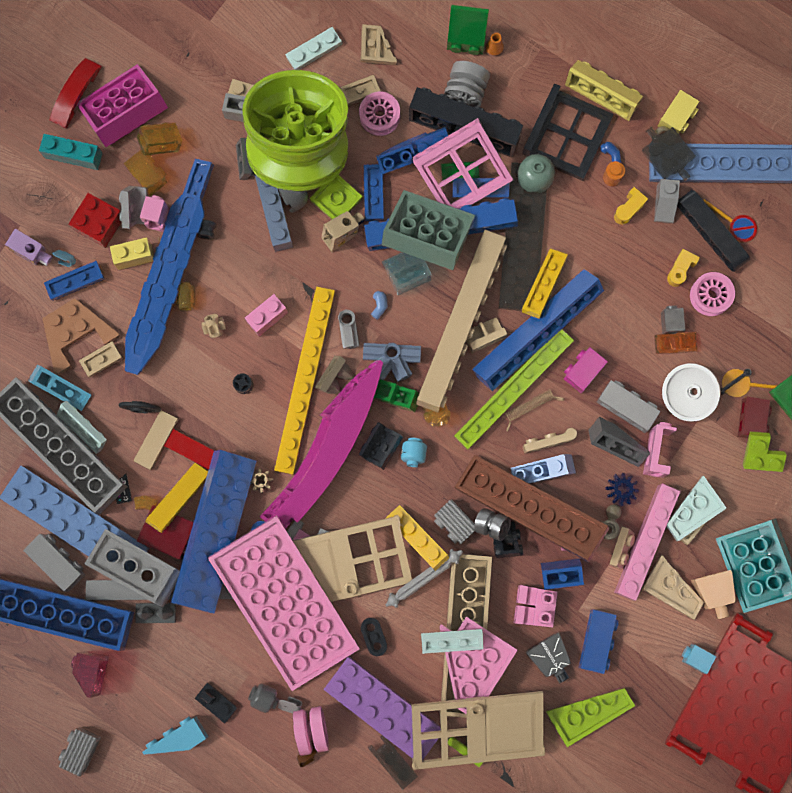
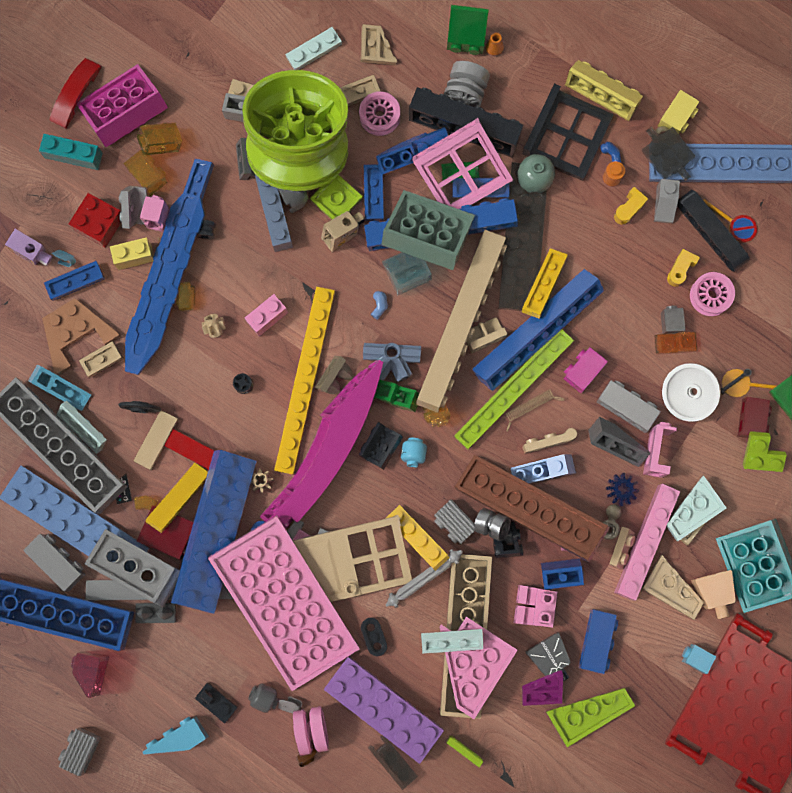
light grey piece [338,310,359,349] -> none
tan door [411,691,545,770] -> none
none -> magenta wing [522,670,563,706]

